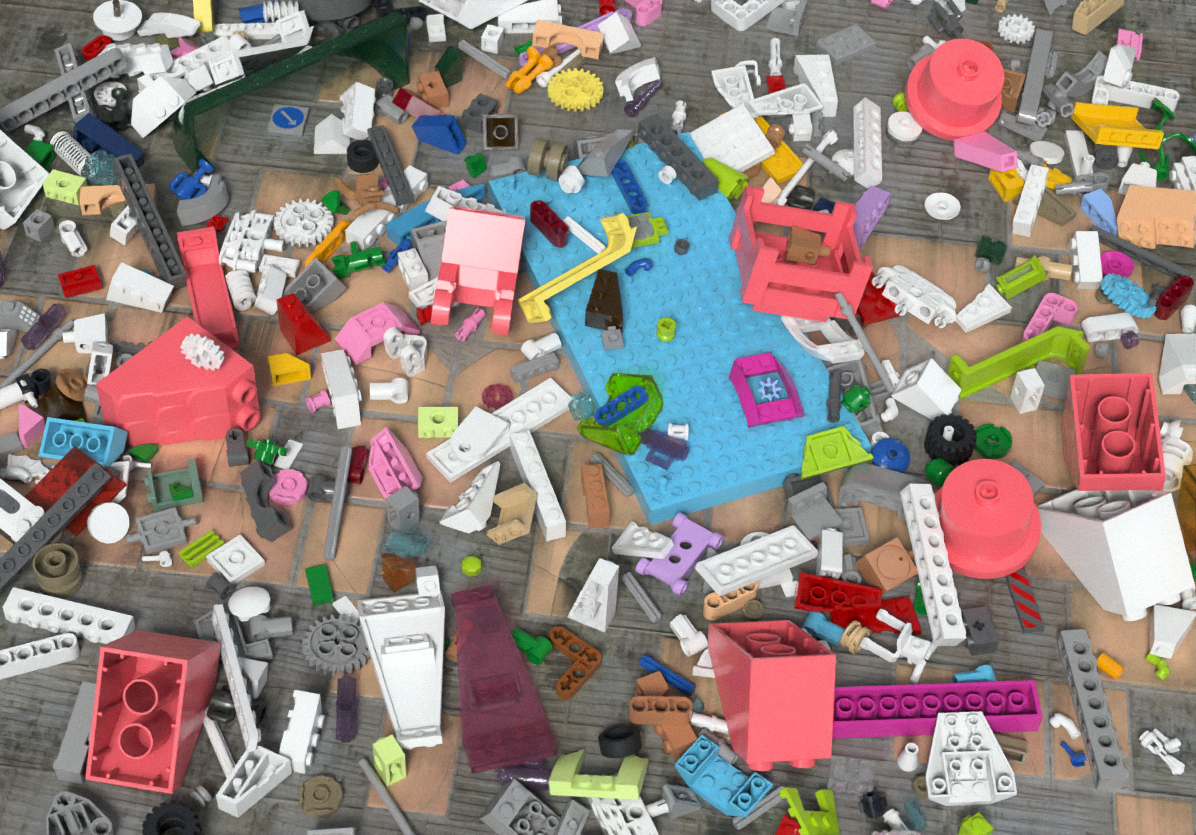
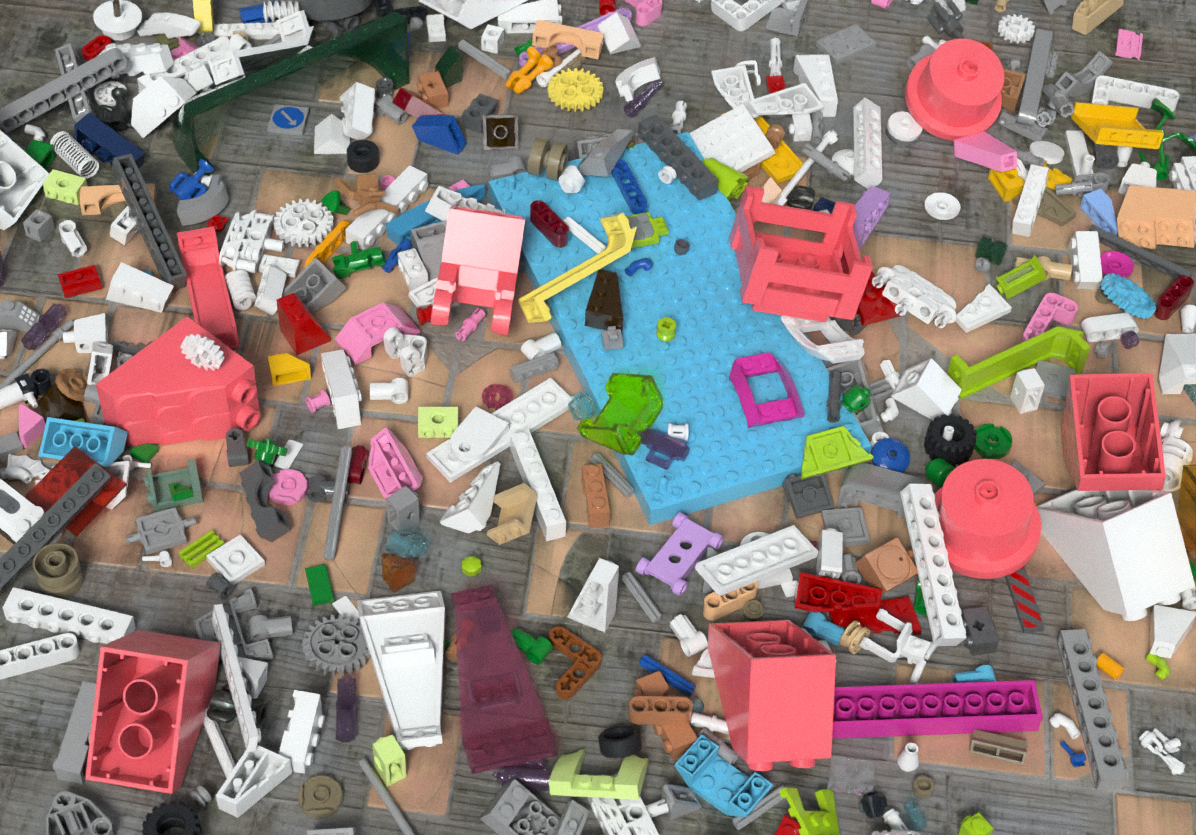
clear light blue plant [84,150,117,186] -> none
white tile [87,502,129,544] -> none
white dish [228,587,271,621] -> none
dark grey tile [367,125,414,206] -> none
white brick [415,566,440,597] -> none
green tile [464,153,487,178] -> none
blue beam [594,386,648,427] -> none
white wing [612,521,674,559] -> none
light blue gear [758,376,783,402] -> none
medium nougat torso [786,225,831,264] -> none
light grey bracket [787,482,843,541] -> none
light grey bar [834,291,895,393] -> none
lime wheel [892,92,909,112] -> none
white wedge [925,711,1017,806] -> none
white wedge [1103,44,1136,87] -> none
dark grey piece [1148,283,1169,306] -> none

